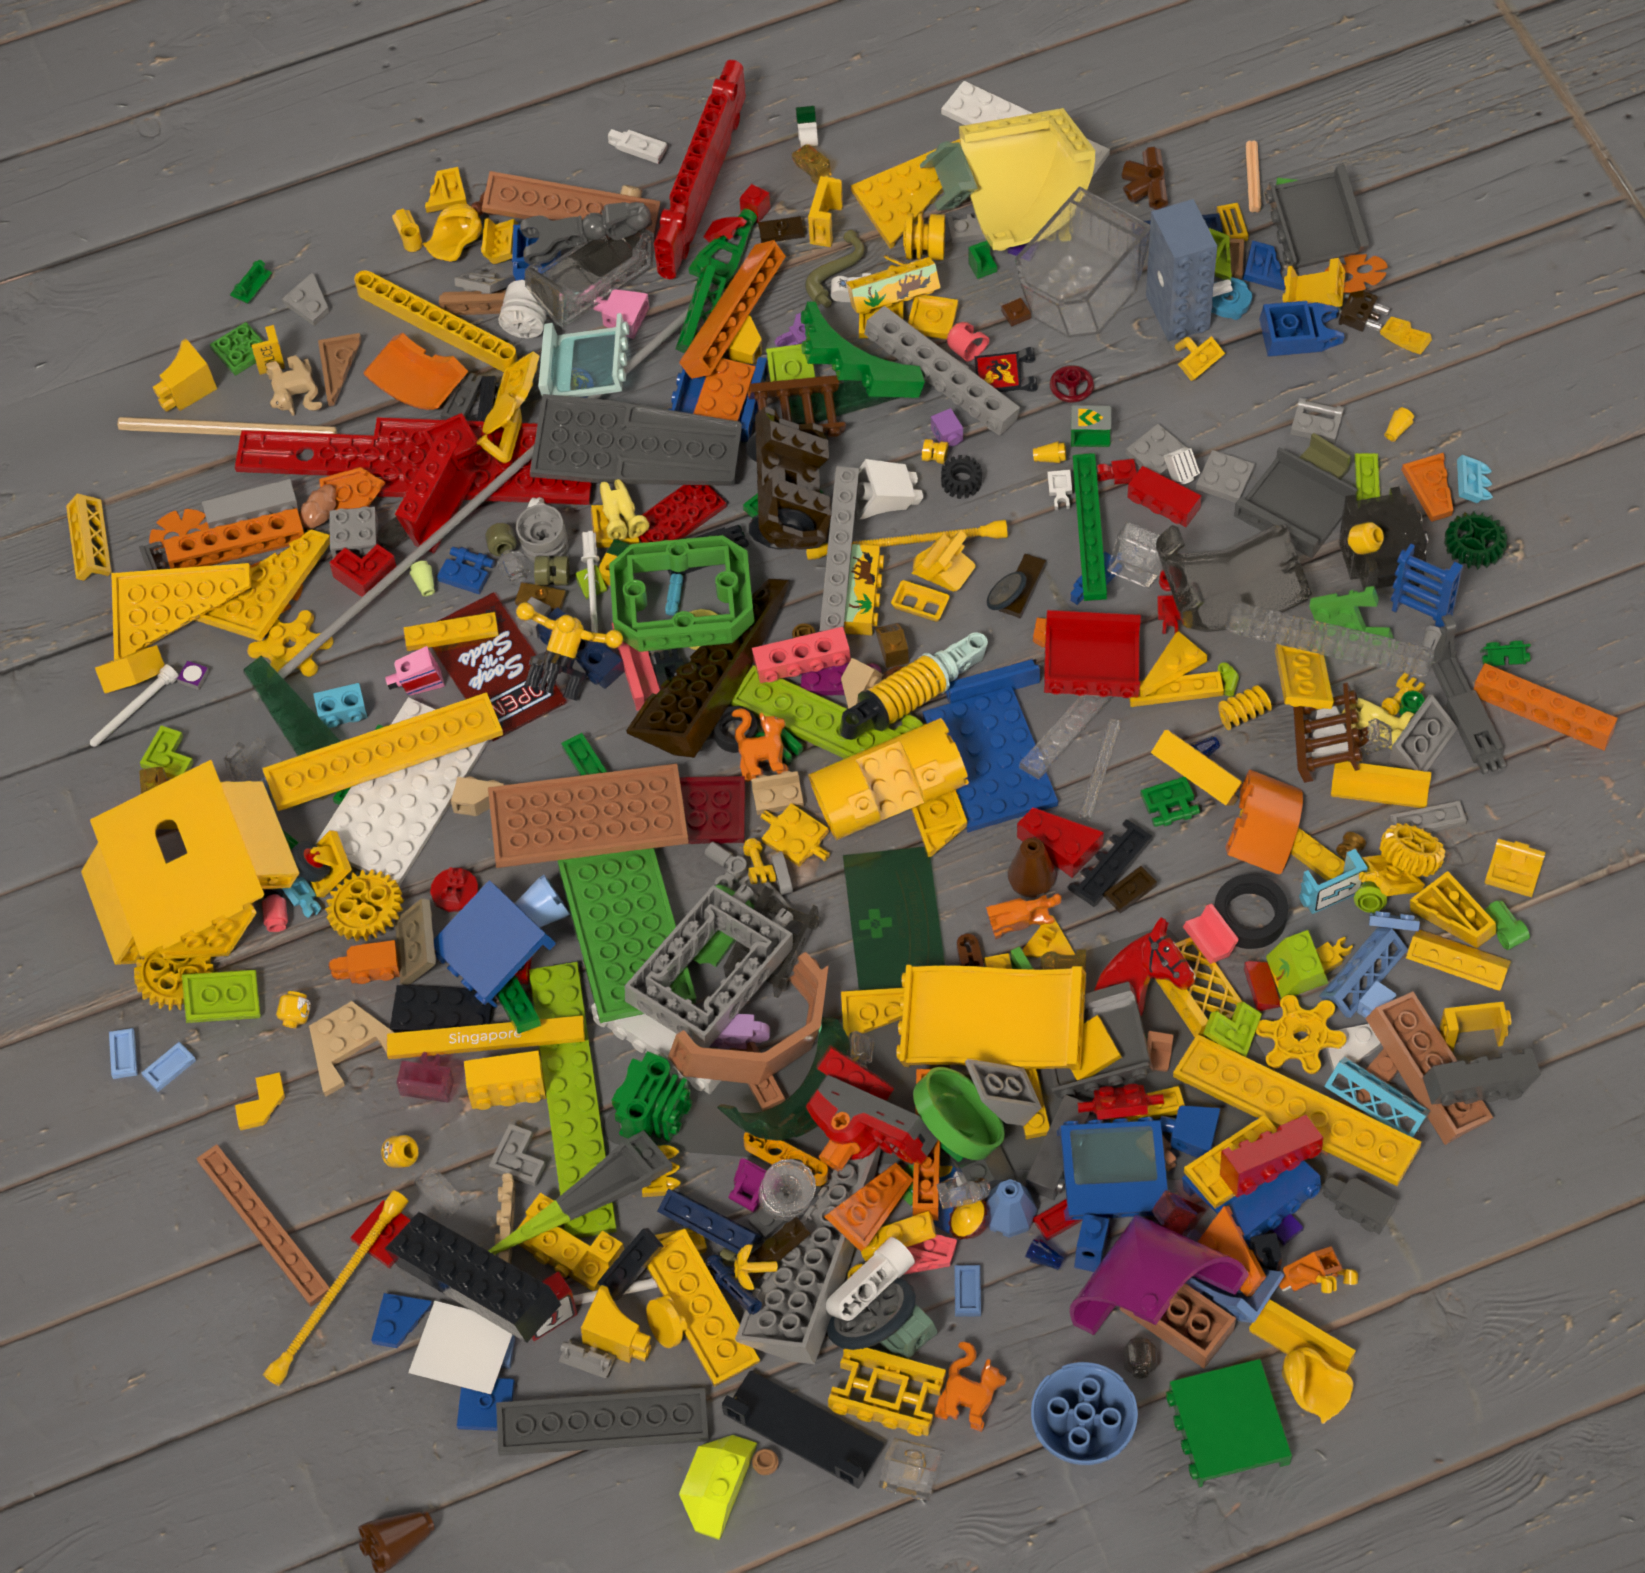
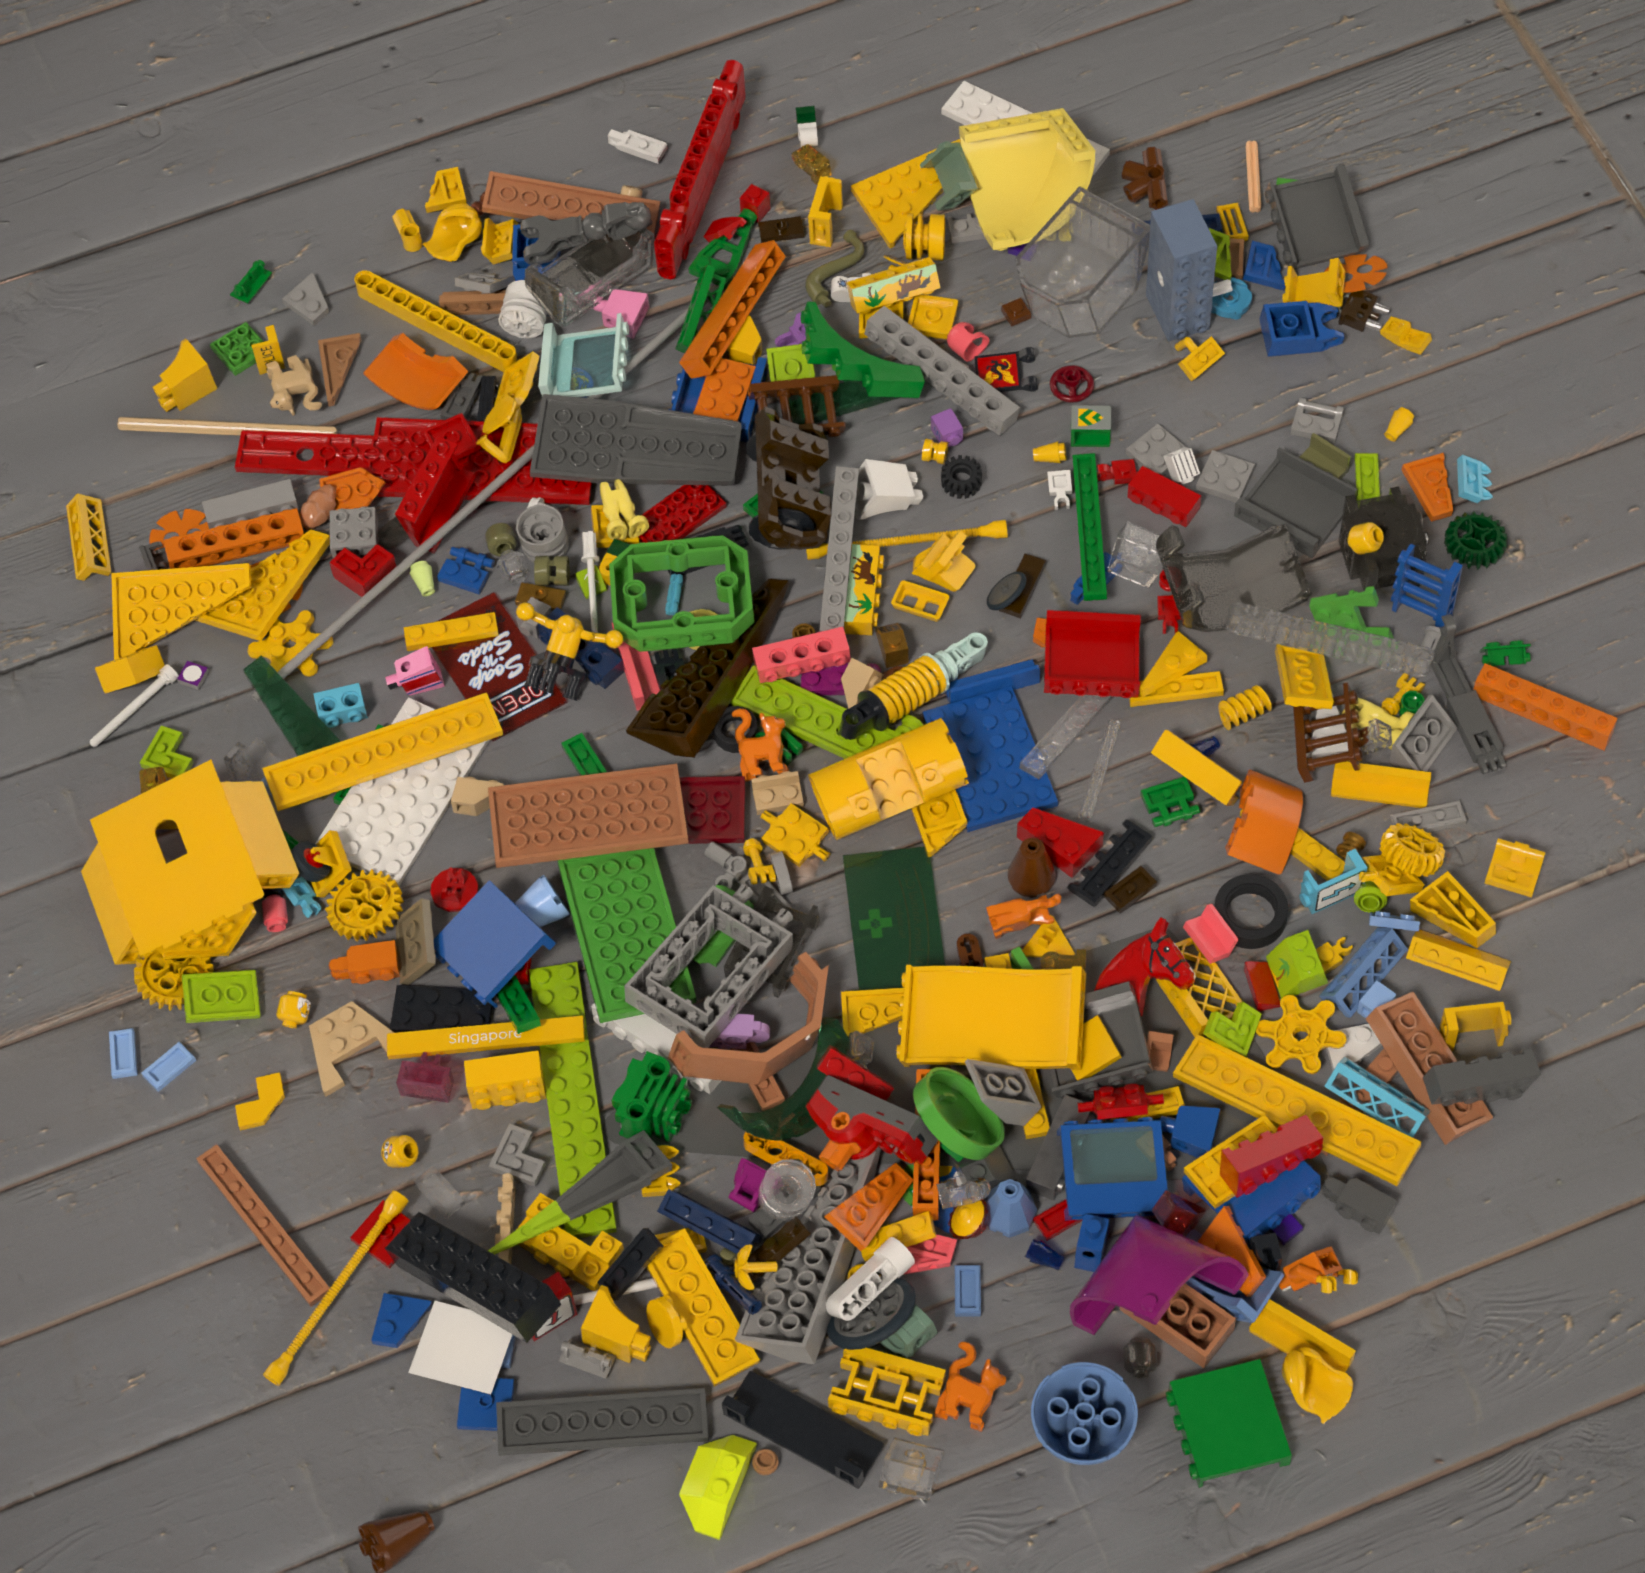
green panel [968,240,997,279] -> none
lime arm [1217,662,1239,697] -> none
bright green piece [1484,900,1530,950] -> none

